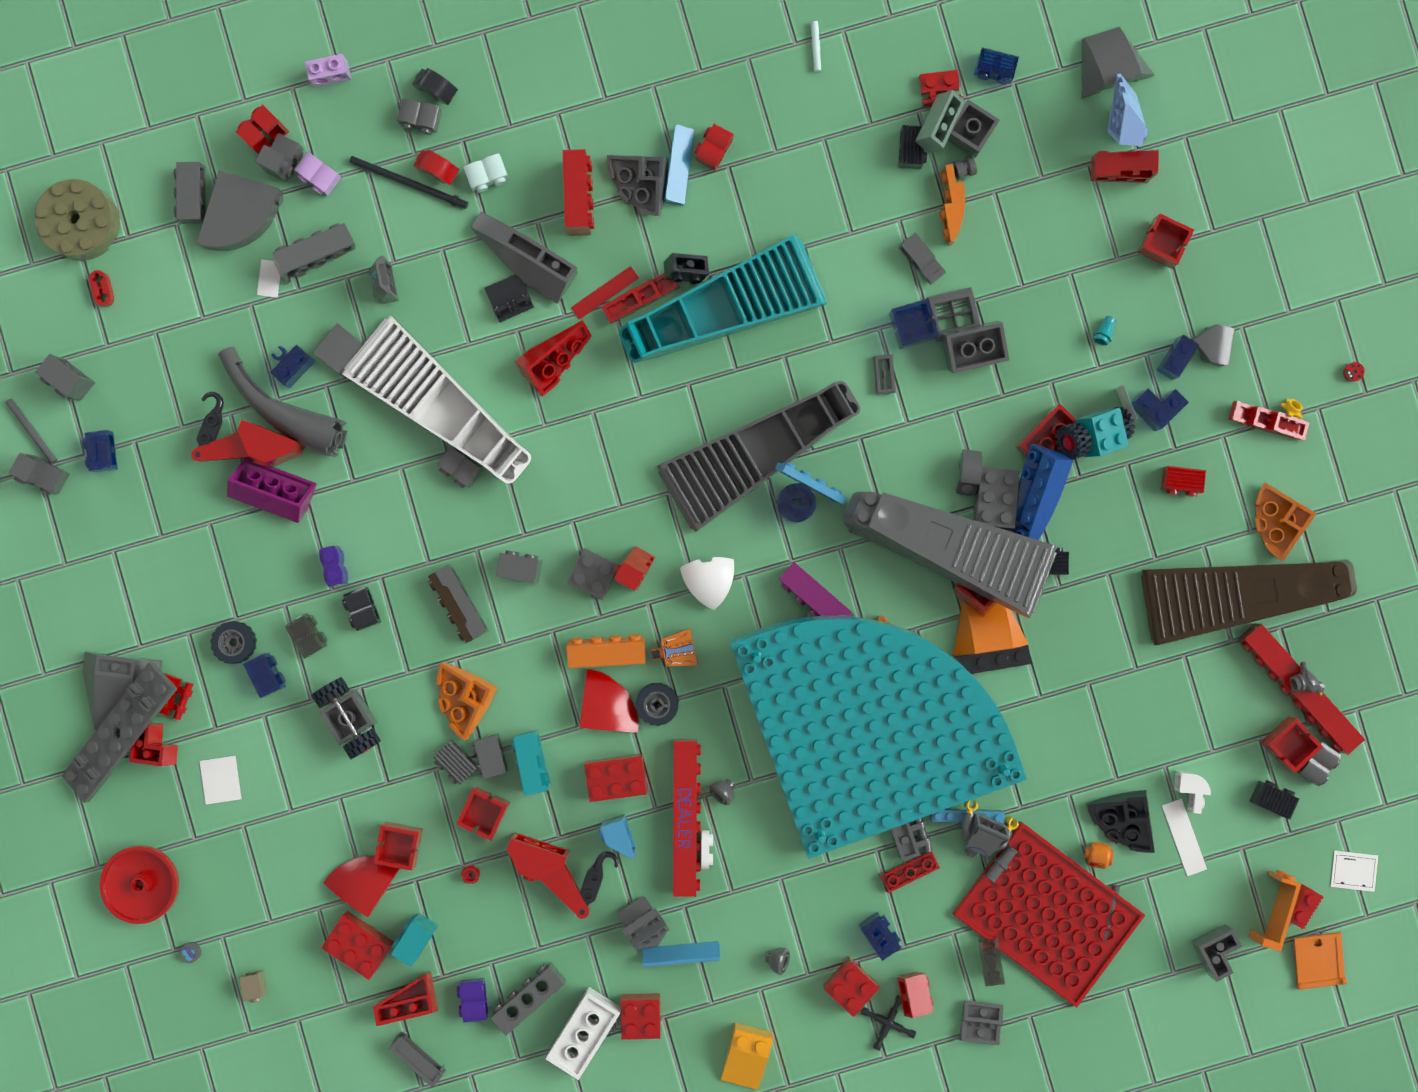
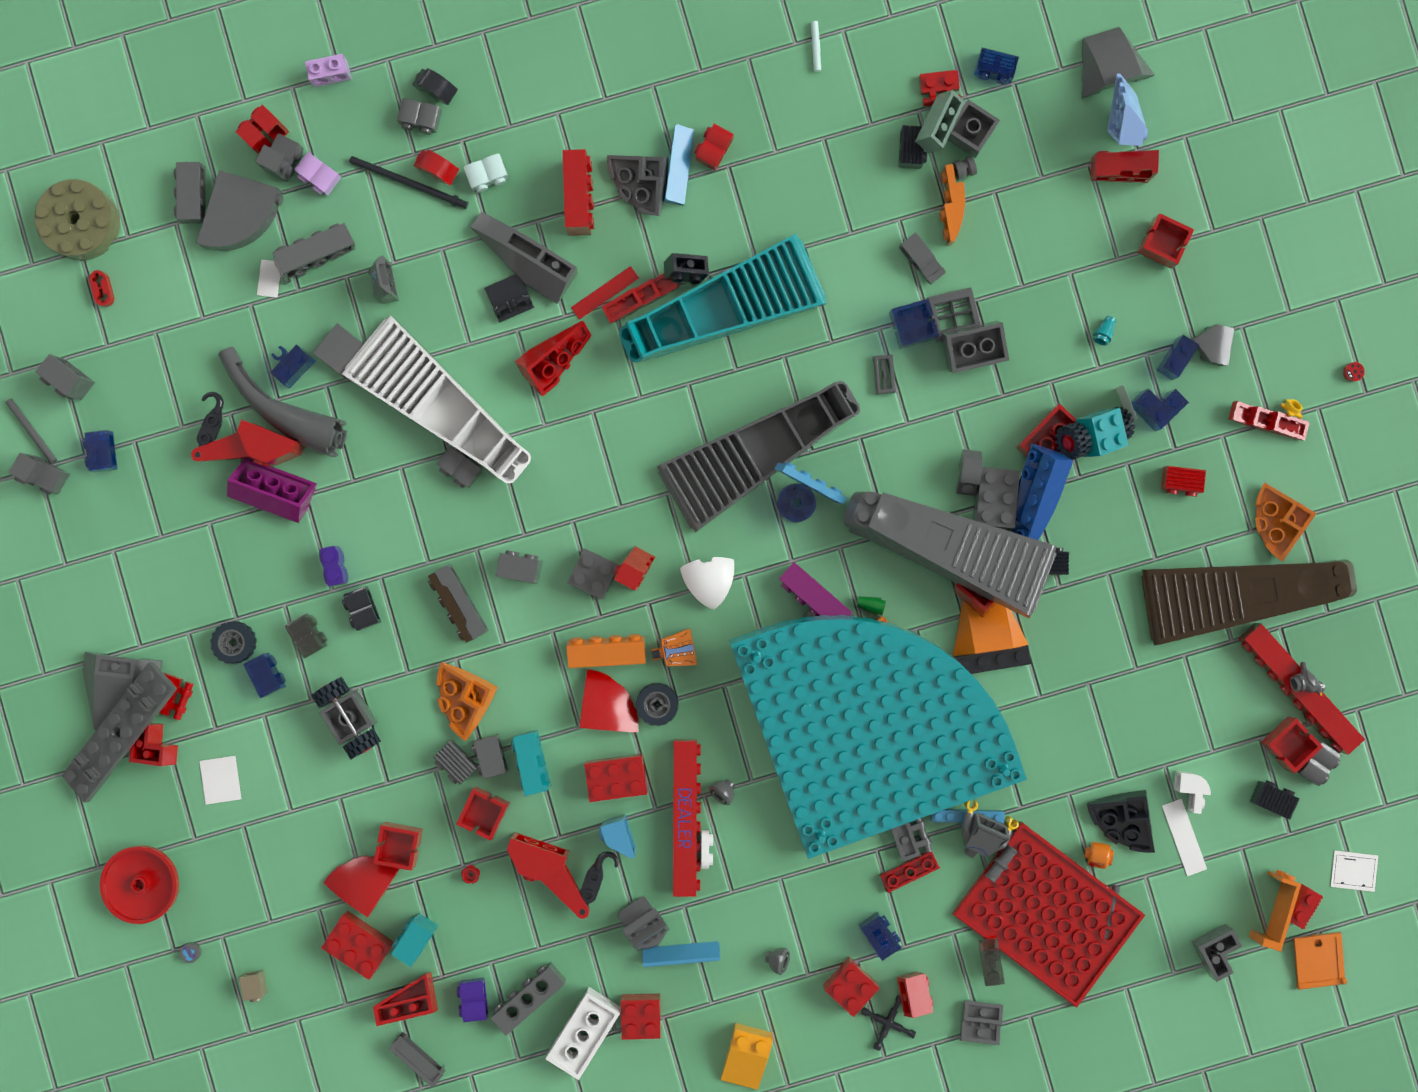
none -> green cone [857,596,886,616]

